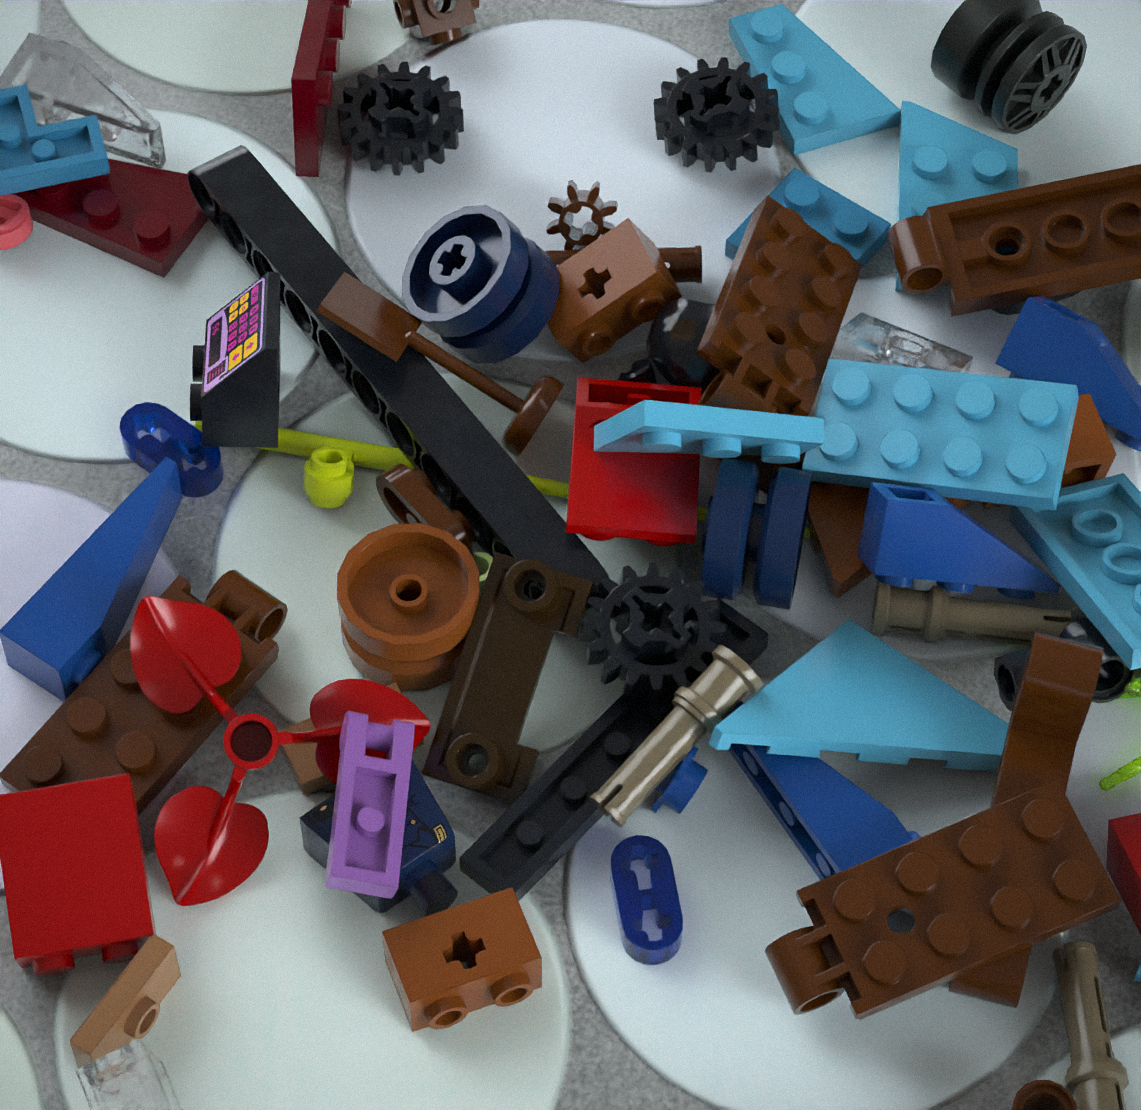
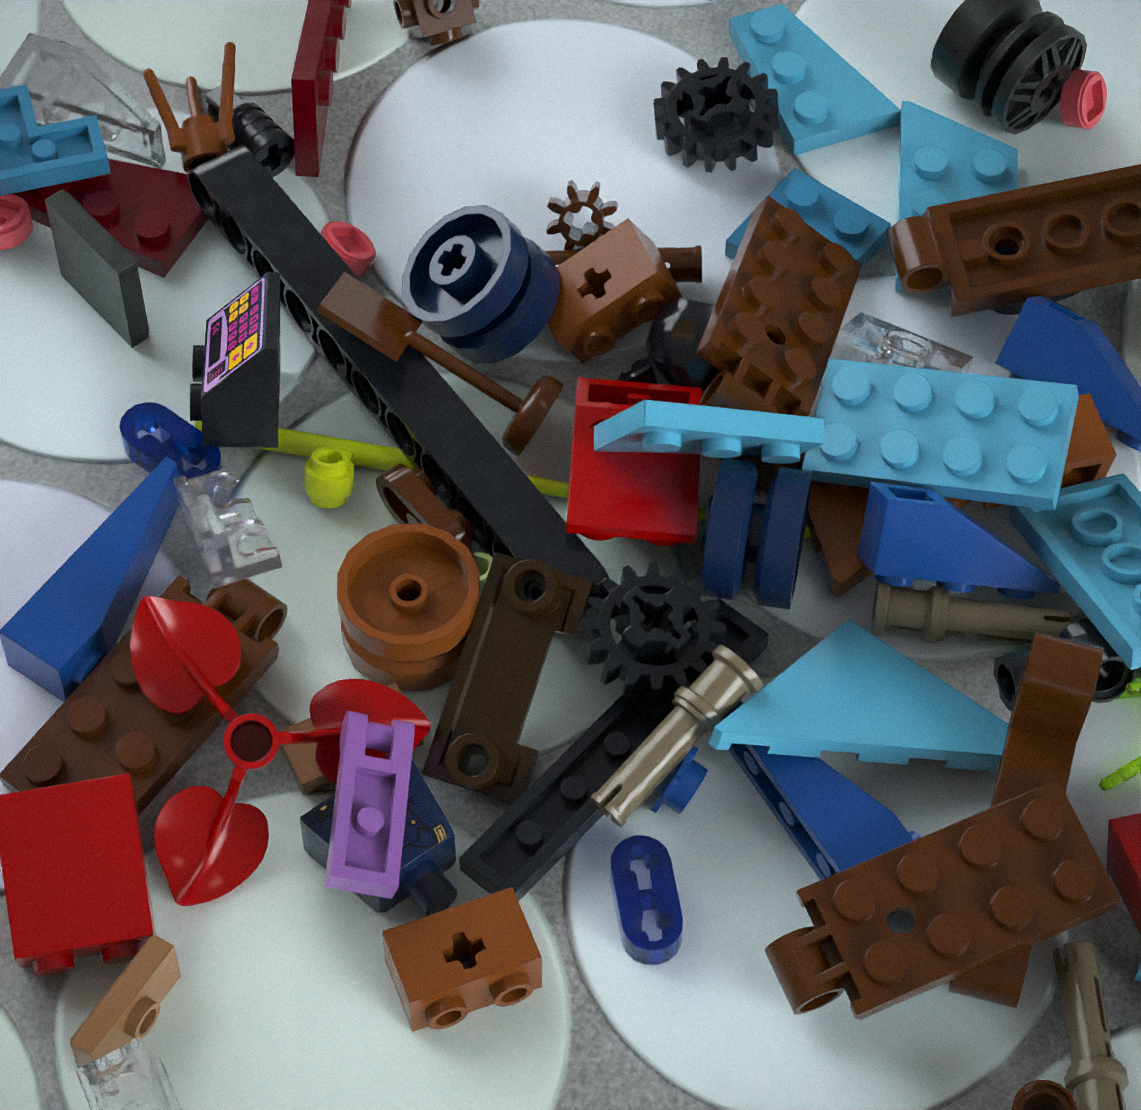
black gear [337,61,464,176] -> none
none -> pearl dark grey tile [45,189,149,348]
none -> dark orange plant [143,42,236,173]
none -> clear hinge [173,470,282,588]
none -> black hinge [205,85,295,177]
none -> coral tile [320,221,376,278]
none -> coral tile [1060,69,1107,129]

